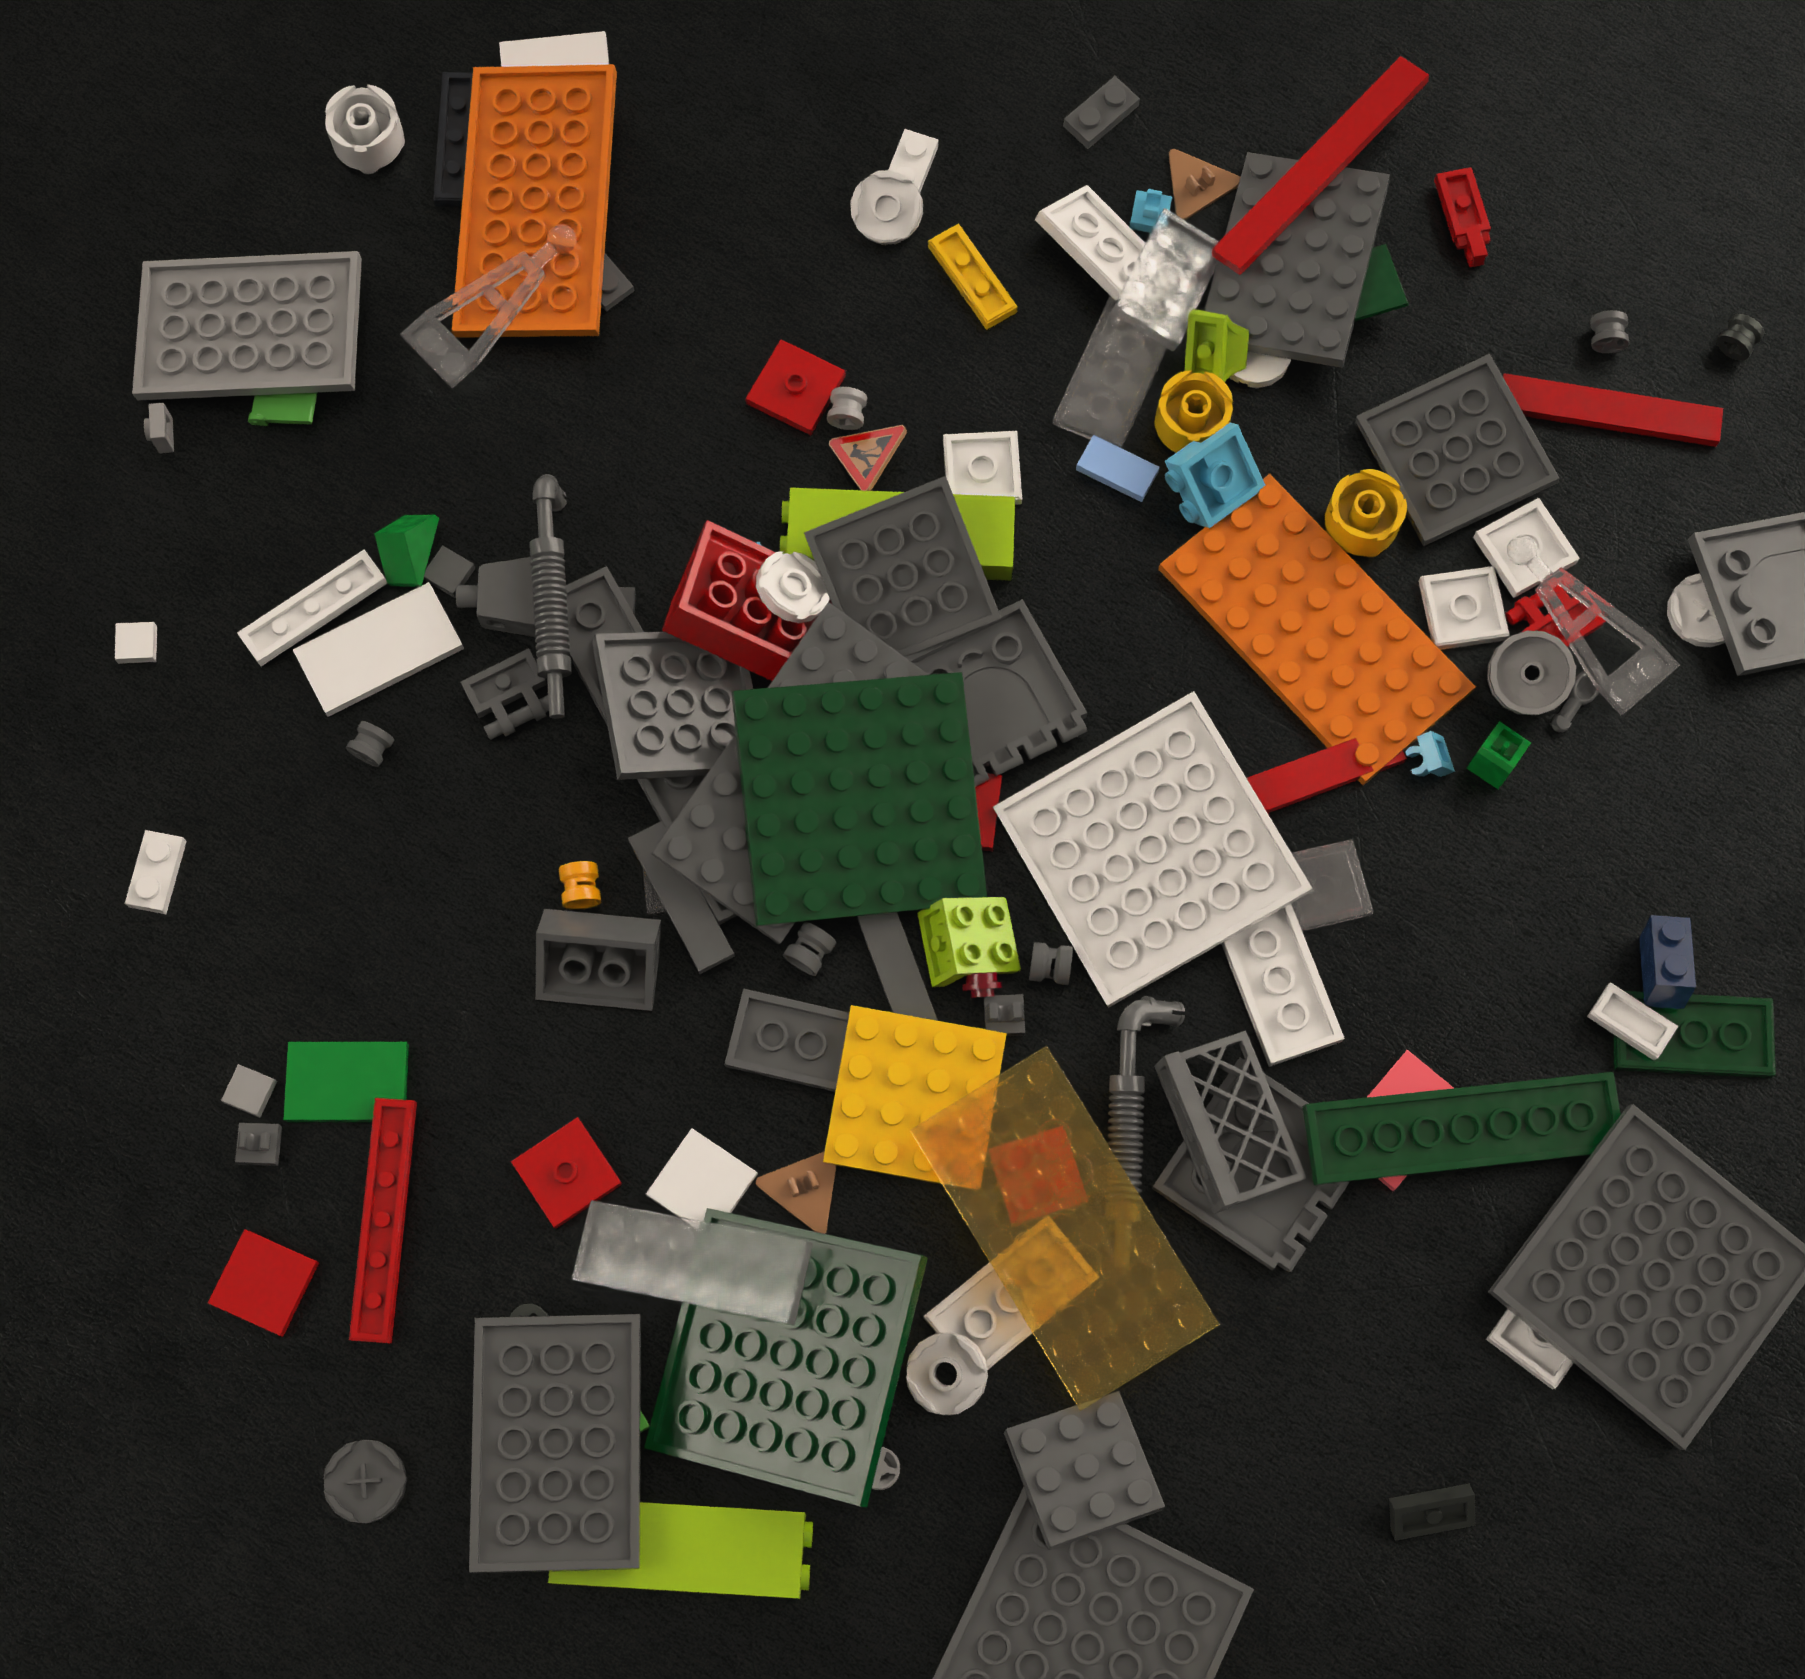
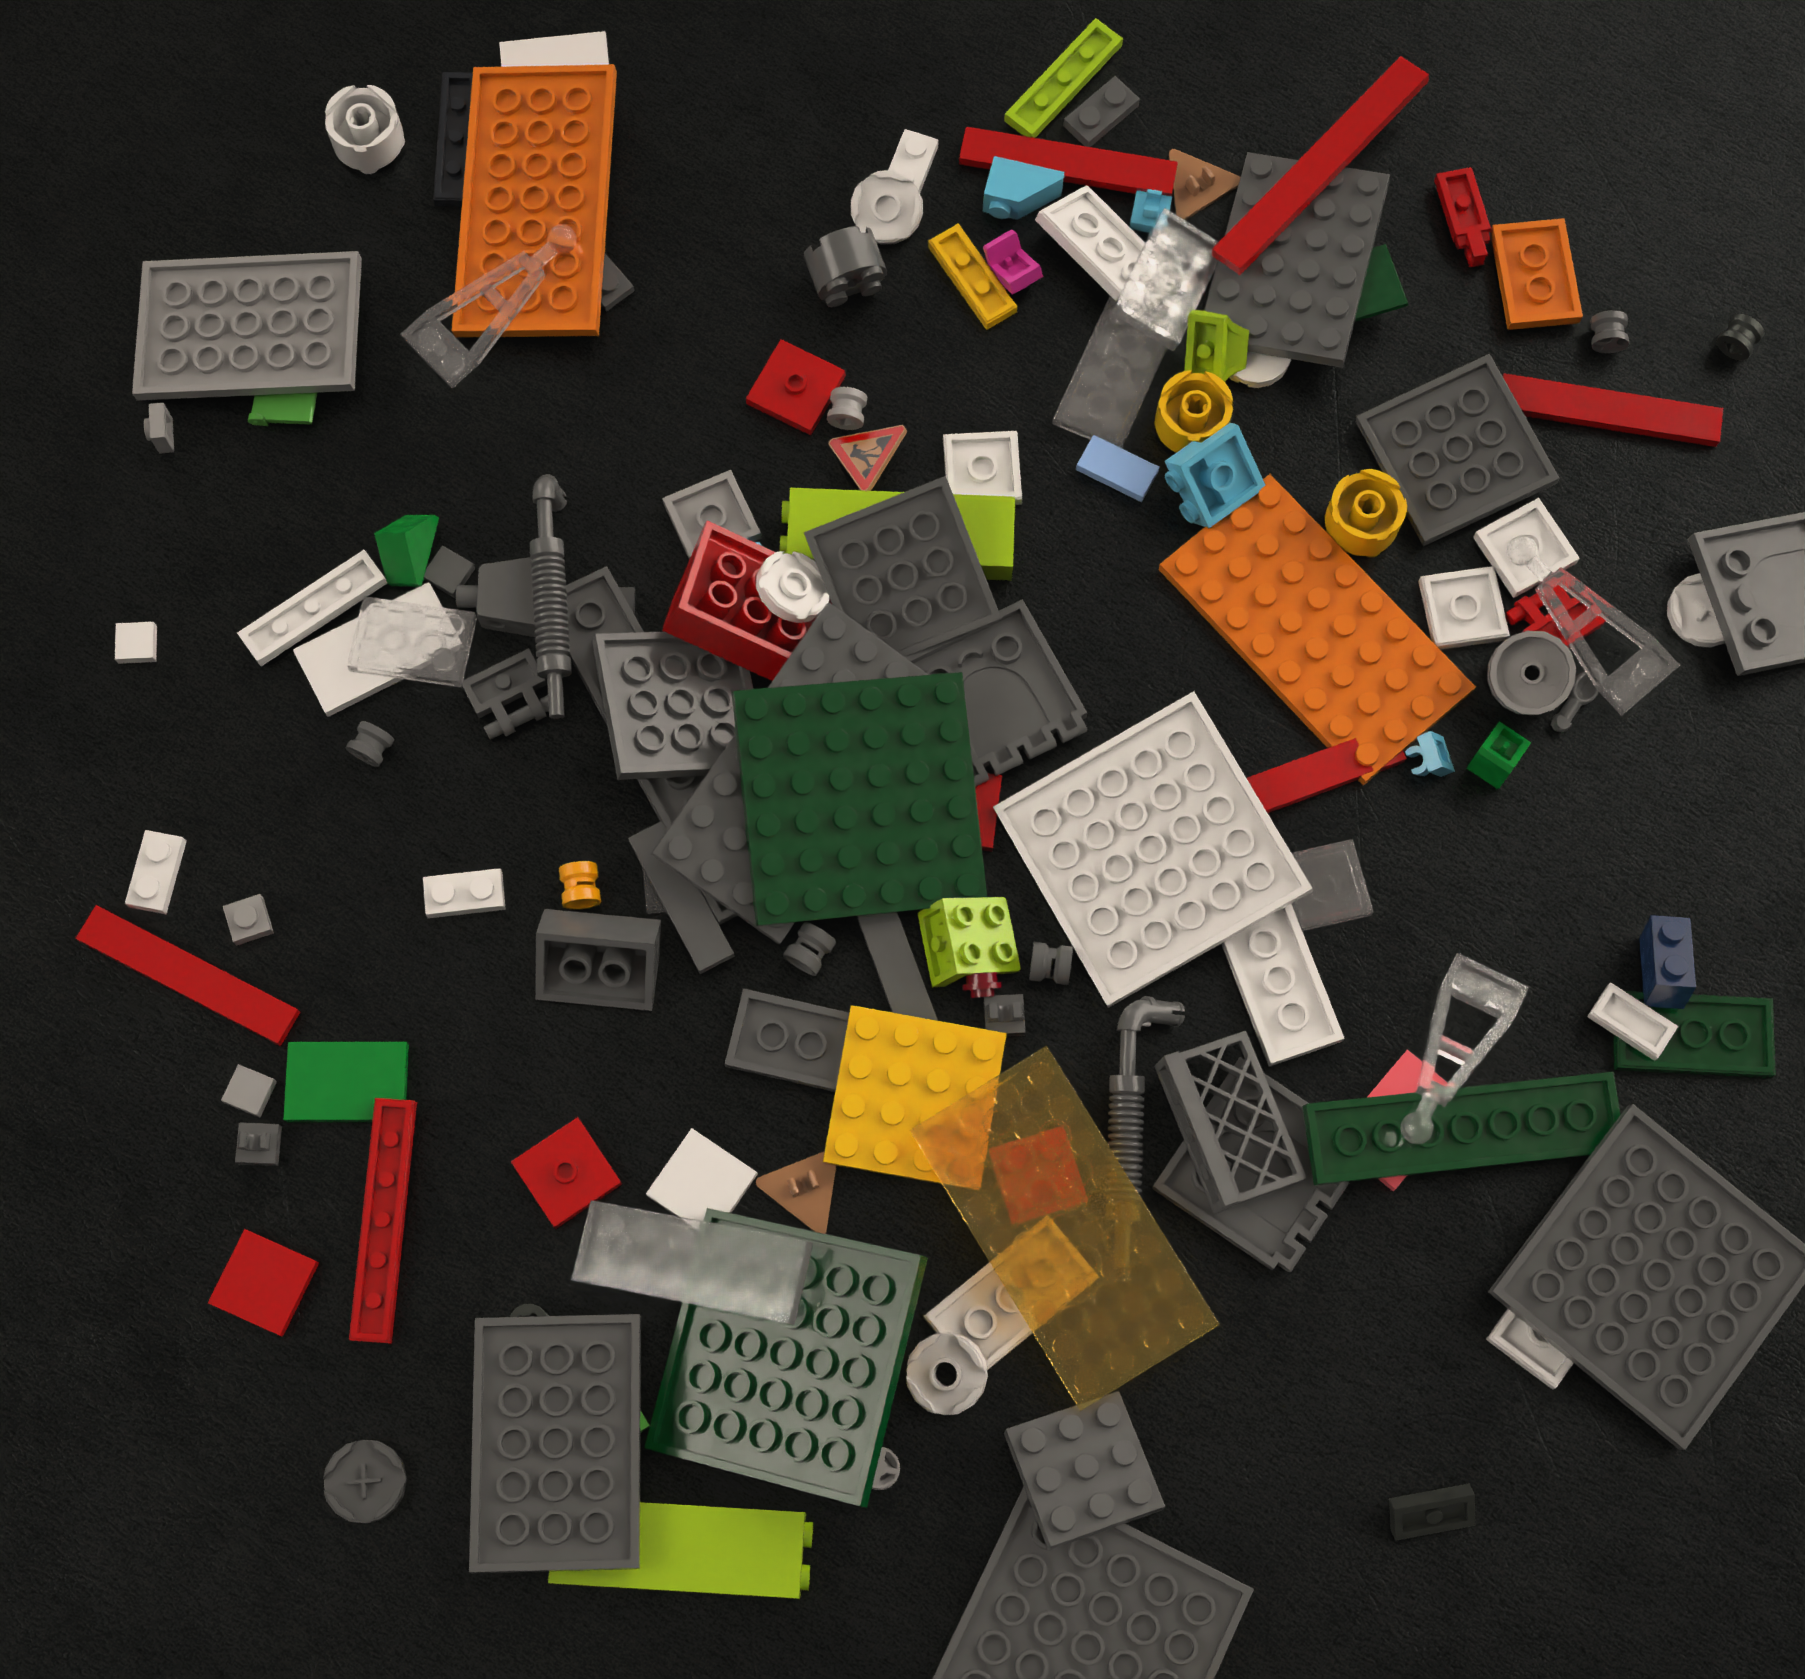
none -> red tile [75,905,300,1046]
none -> light grey plate [223,894,274,946]
none -> clear plate [347,596,477,687]
none -> white plate [423,869,505,918]
none -> light grey plate [662,470,761,559]
none -> dark grey brick [804,226,887,307]
none -> red tile [959,126,1178,196]
none -> medium azure slope [983,156,1065,220]
none -> dark pink bracket [983,230,1043,295]
none -> lime plate [1004,18,1123,138]
none -> clear plate [1401,953,1529,1144]
none -> orange plate [1490,218,1583,330]

